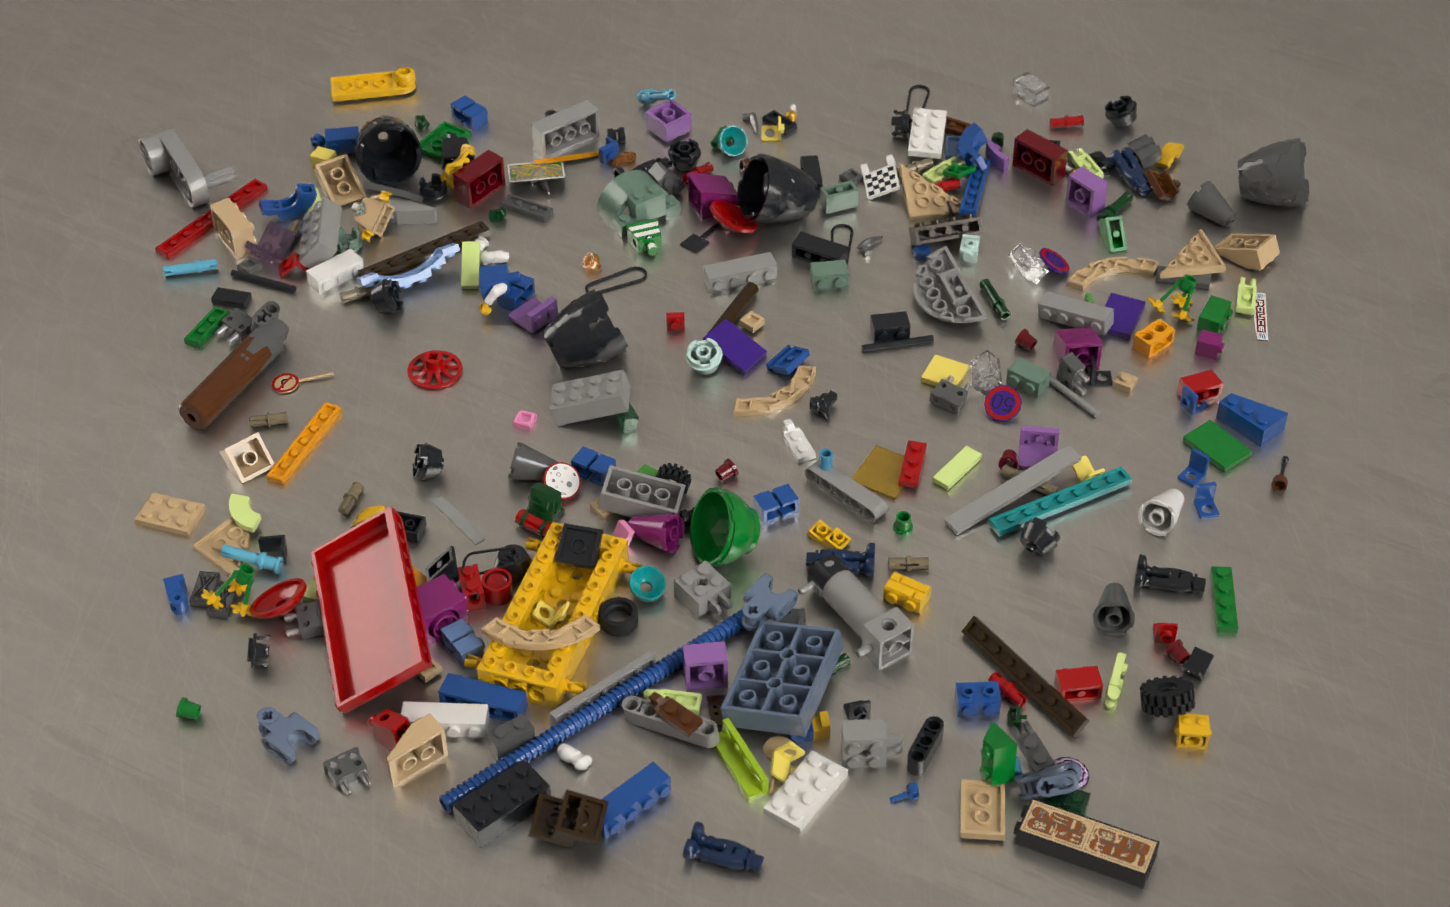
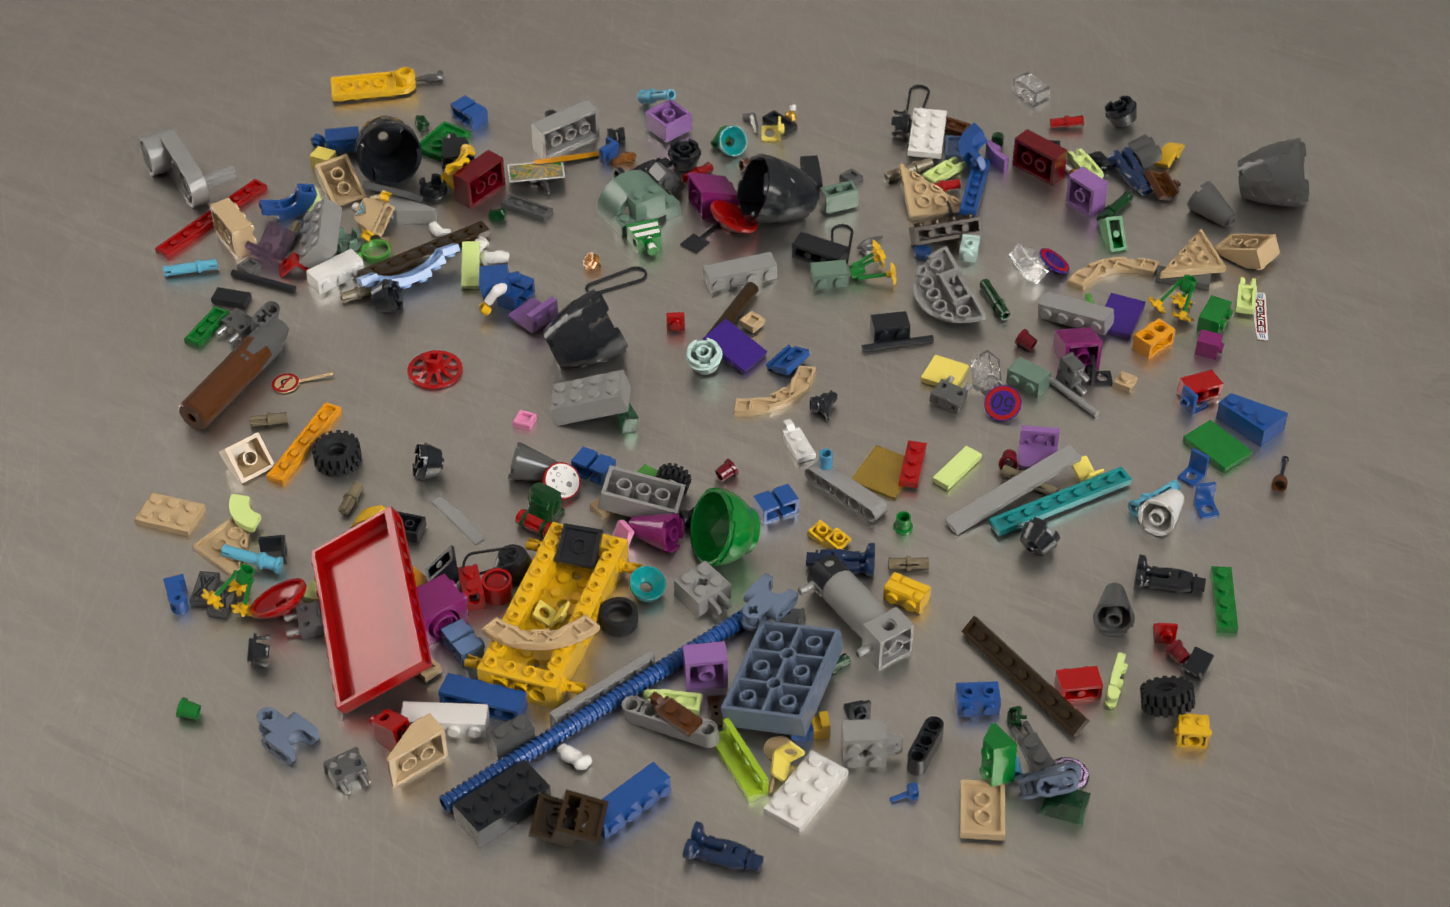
white flag [860,154,900,200] -> none
green piece [943,162,976,179] -> none
red pin [988,671,1028,707] -> none
brick [1013,798,1160,889] -> none
none -> black tyre [312,430,362,477]
none -> bright green piece [356,239,391,263]
none -> dark grey bar [415,70,444,83]
none -> white arm [429,221,452,237]
none -> plant [849,240,897,285]
none -> medium azure pin [1128,480,1181,517]

